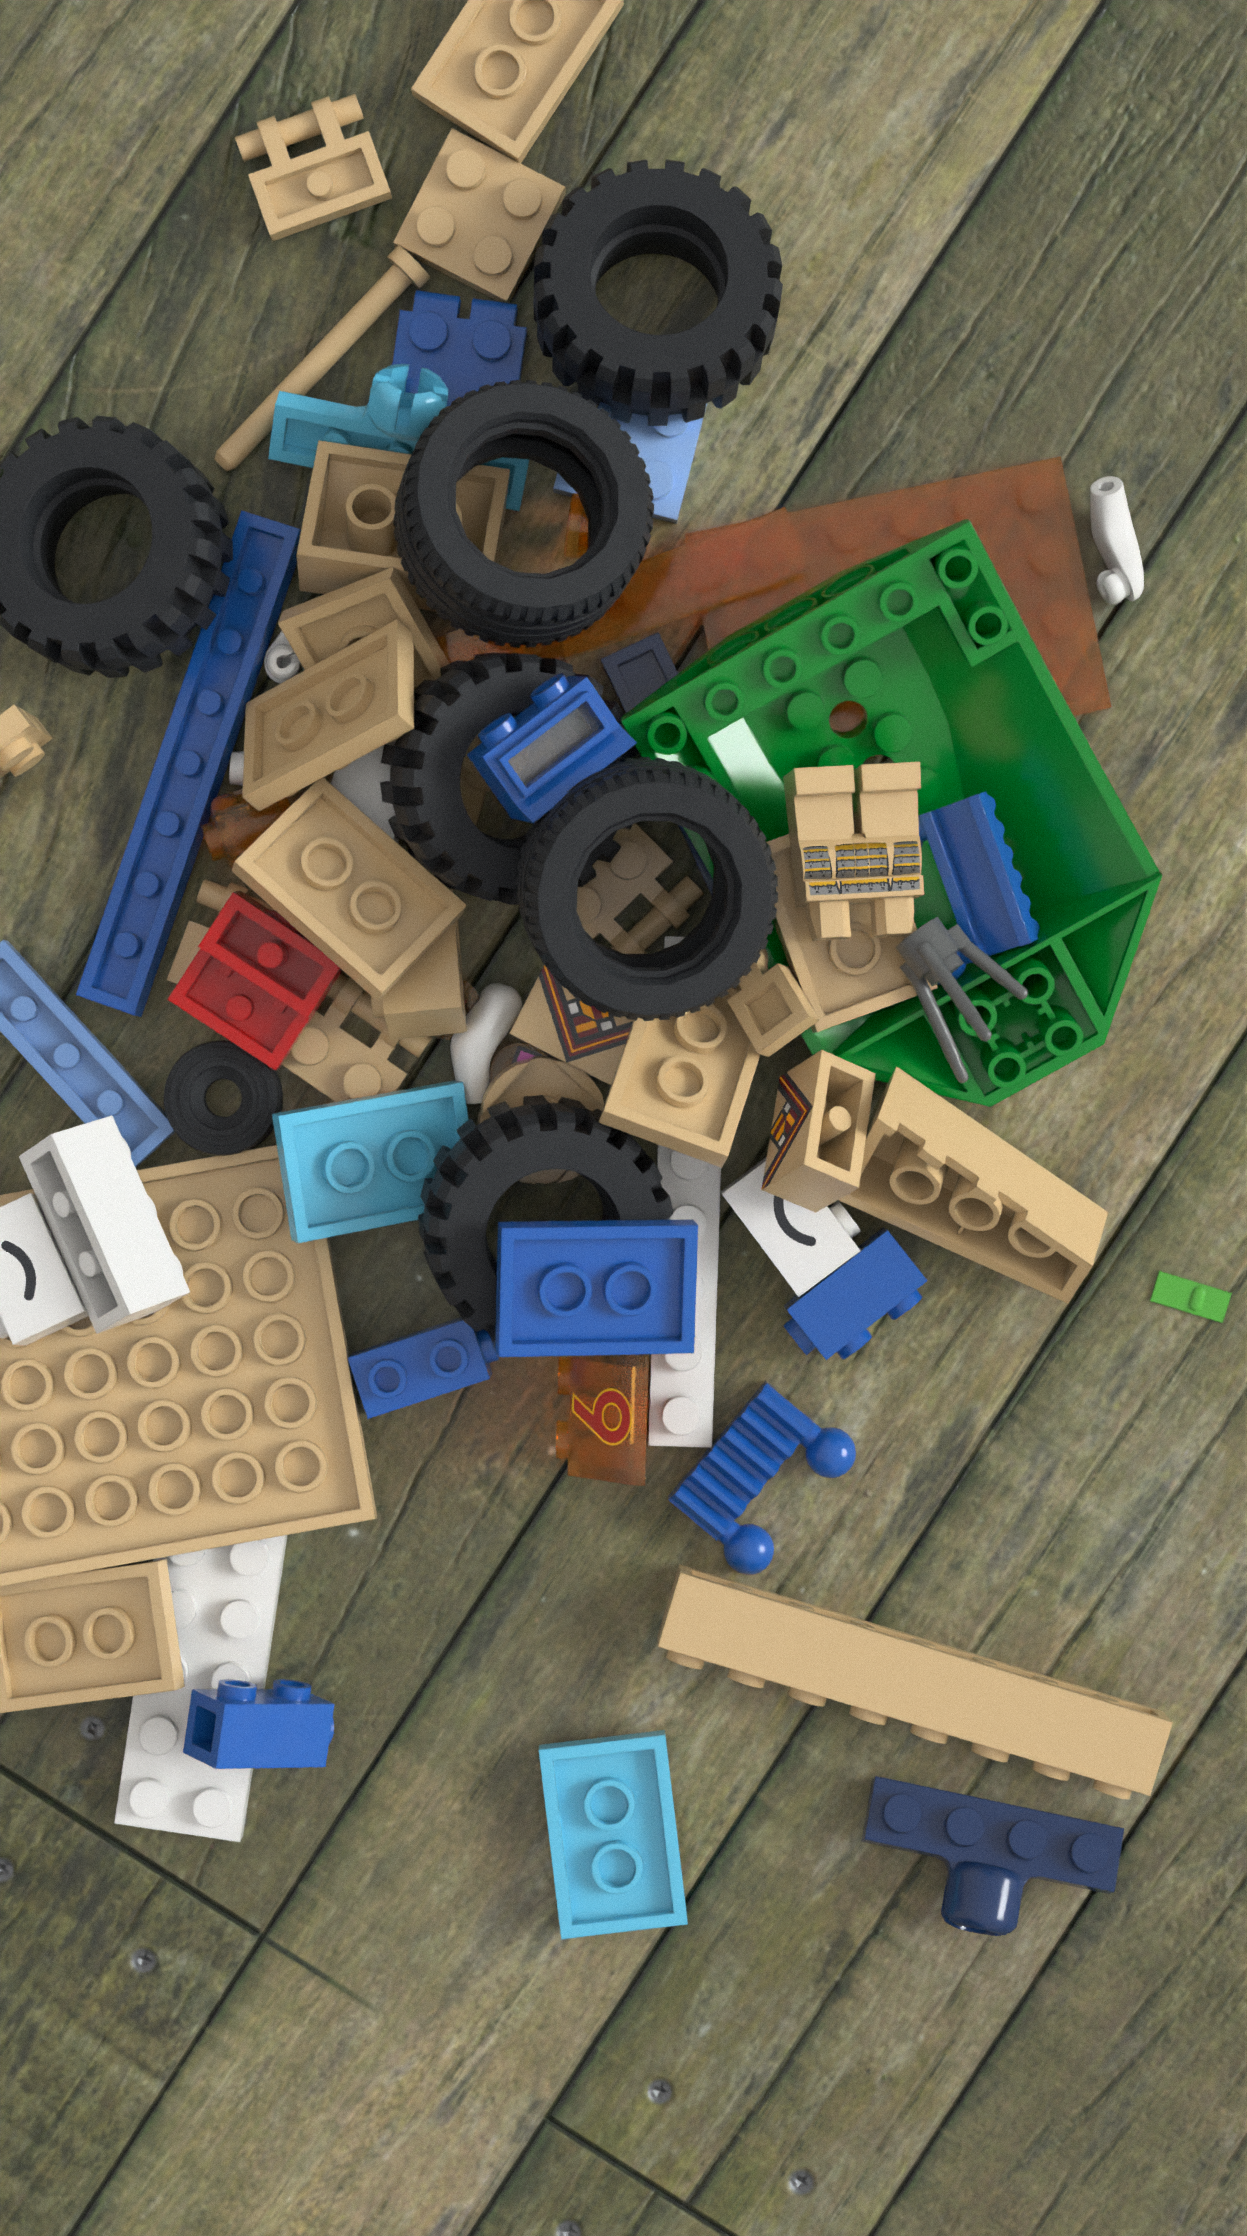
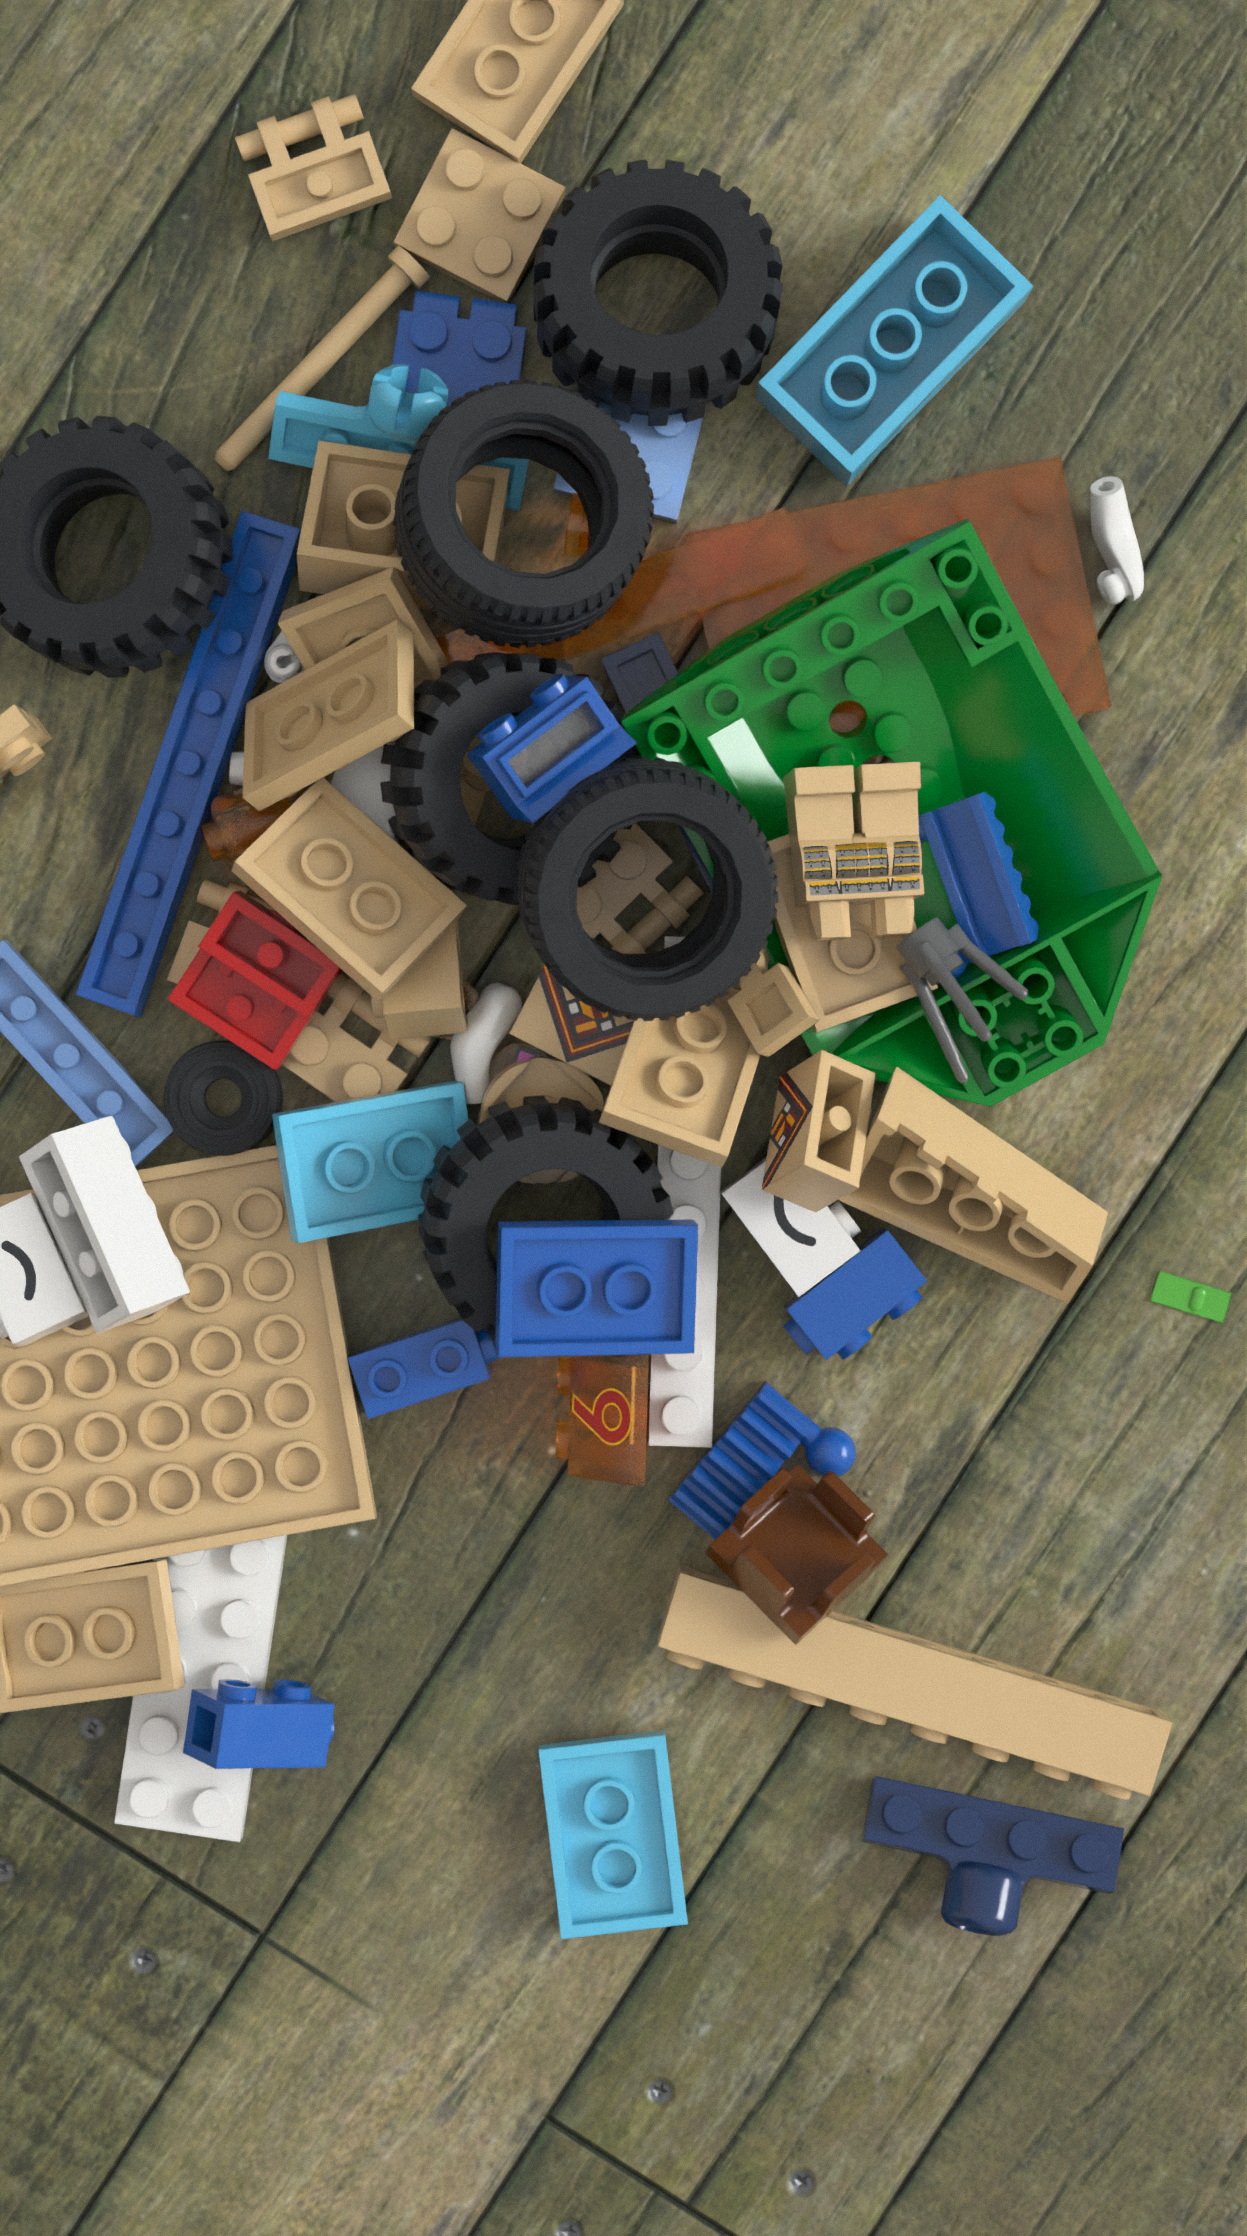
none -> reddish brown panel [705,1464,889,1645]
none -> medium azure brick [755,195,1033,487]

